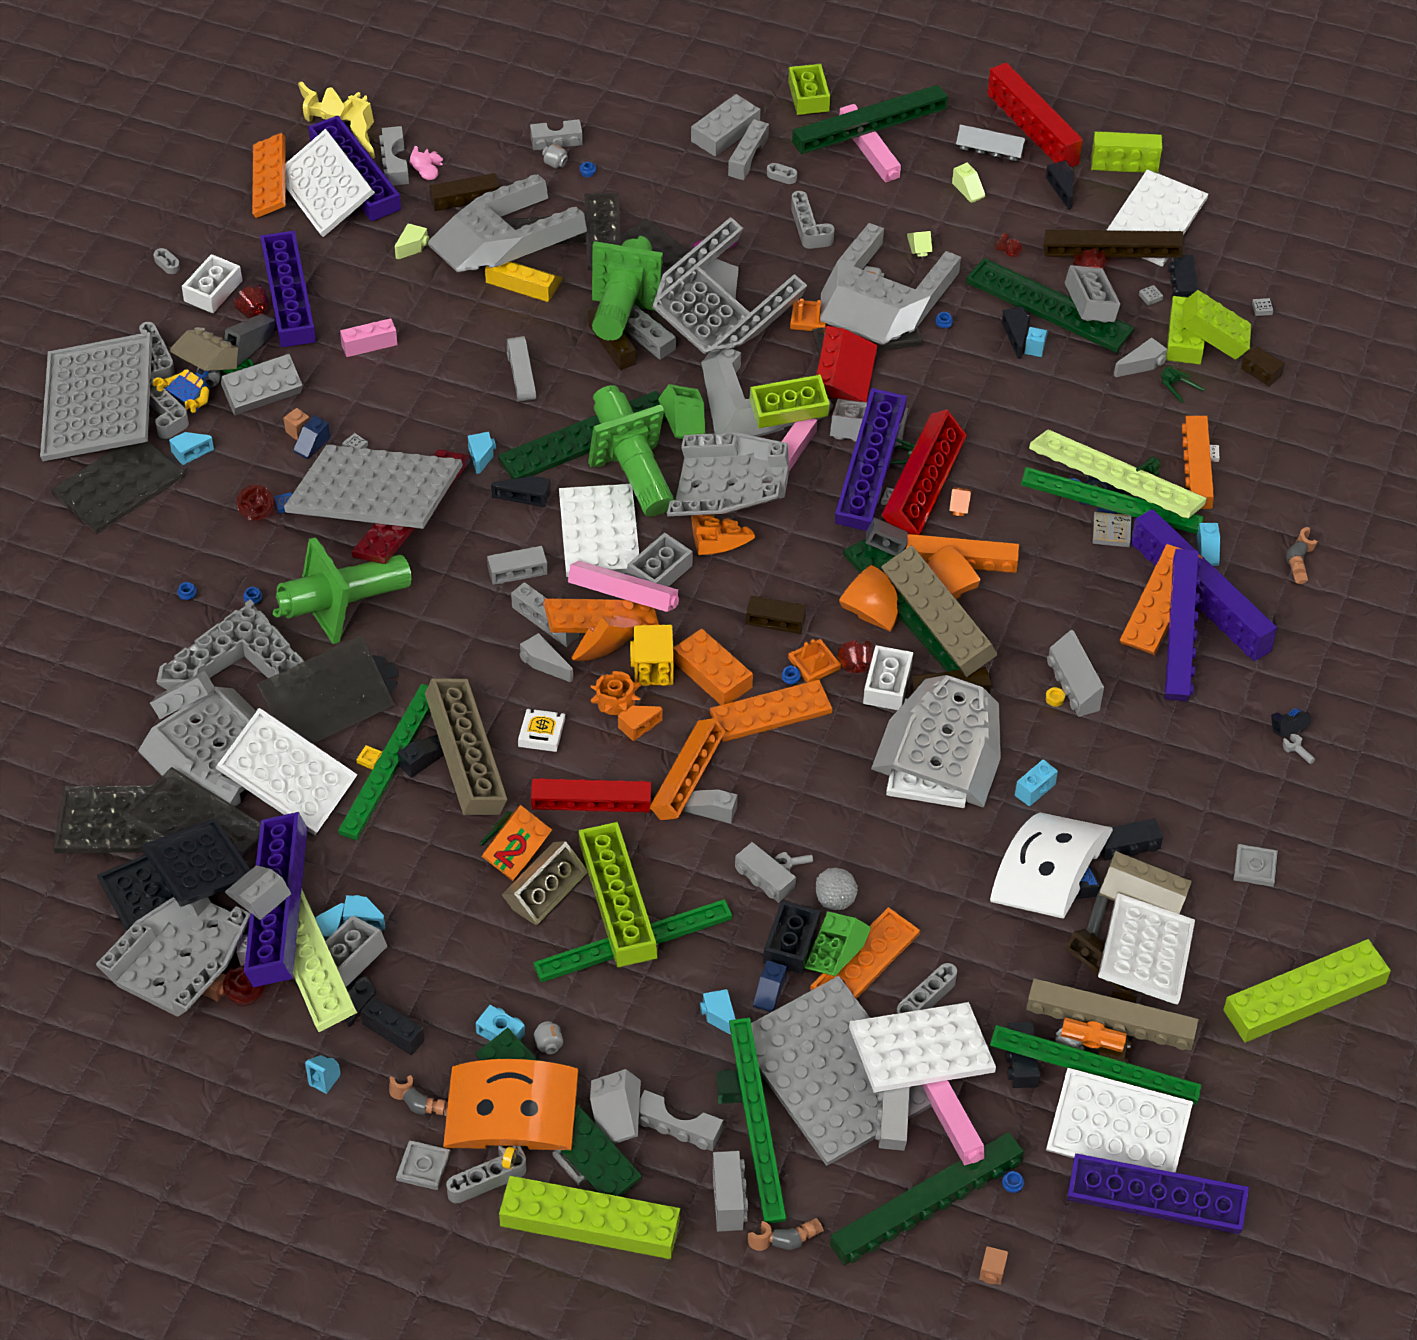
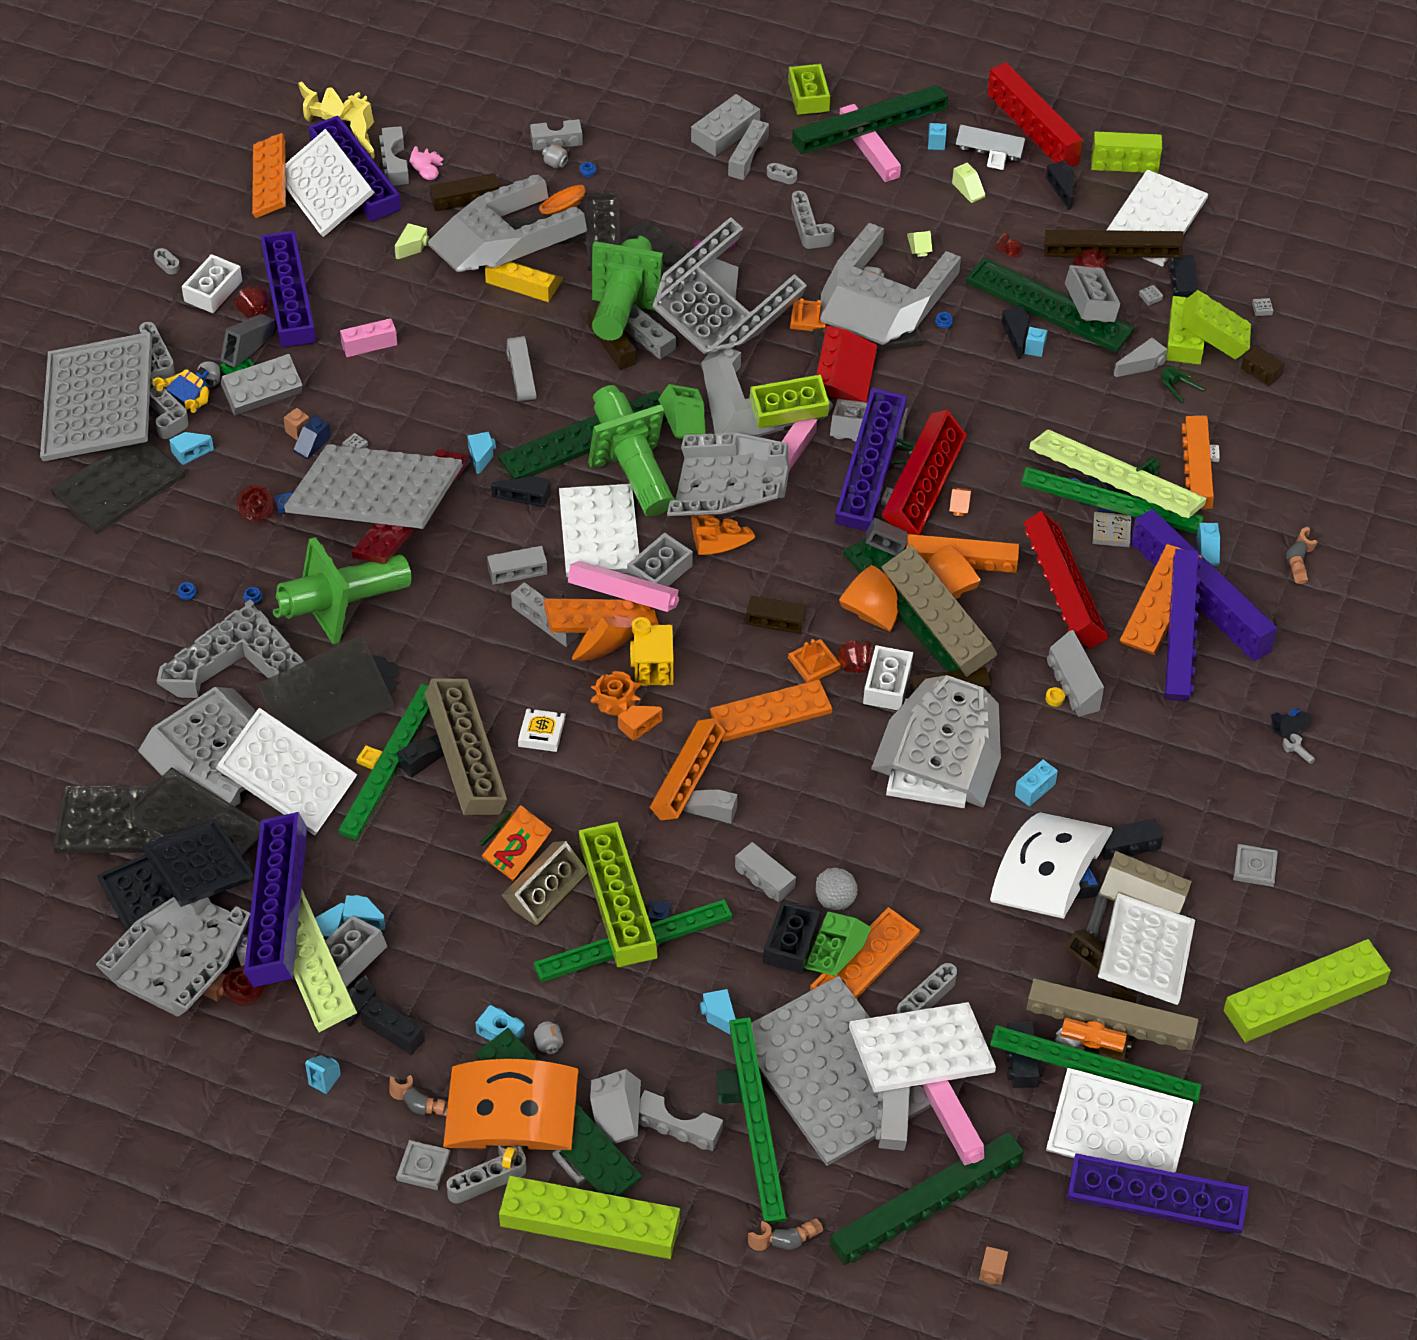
light grey brick [150,671,214,719] -> none
dark tan slope [170,327,238,371] -> none
light grey slope [225,865,292,920] -> none
light grey slope [520,633,573,682] -> none
red brick [531,778,651,813] -> none
orange brick [673,628,753,705] -> none
light grey brick [712,1151,748,1232] -> none
dark blue slope [753,960,787,1012] -> none
light grey bar [775,852,813,872] -> none
blue plate [782,666,801,684] -> none
blue plate [1002,1171,1024,1193] -> none
none -> orange dish [539,185,586,215]
none -> yellow tile [632,617,651,636]
none -> dark blue plate [648,901,671,923]
none -> medium azure slope [928,123,946,150]
none -> white tile [987,150,1007,170]
none -> red brick [1024,510,1109,649]

